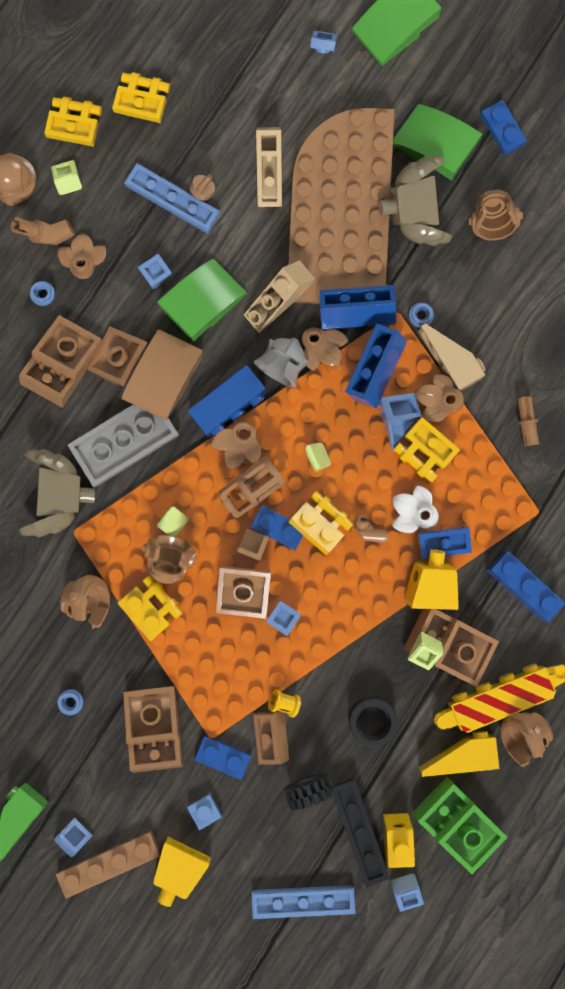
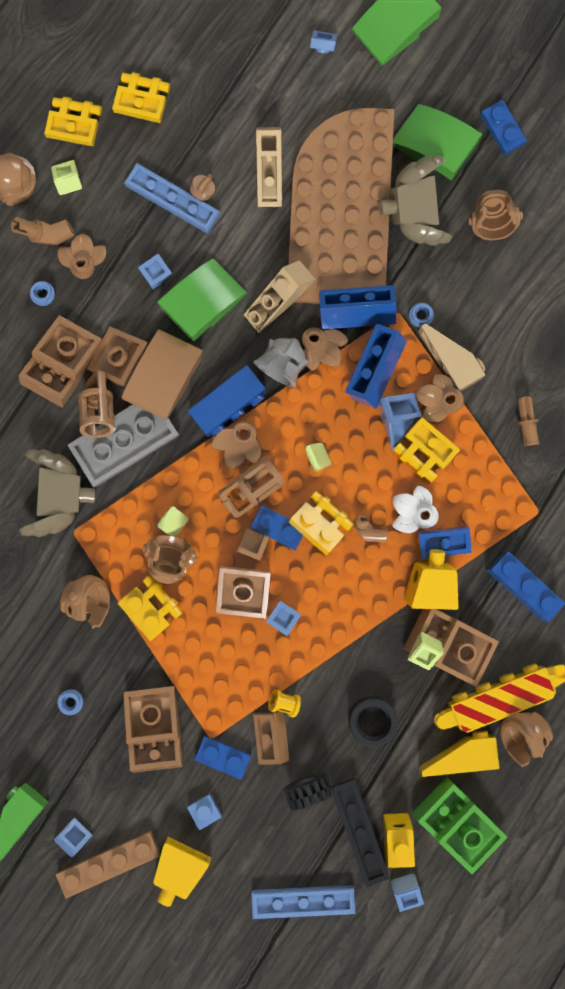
none -> medium nougat piece [78,370,115,438]

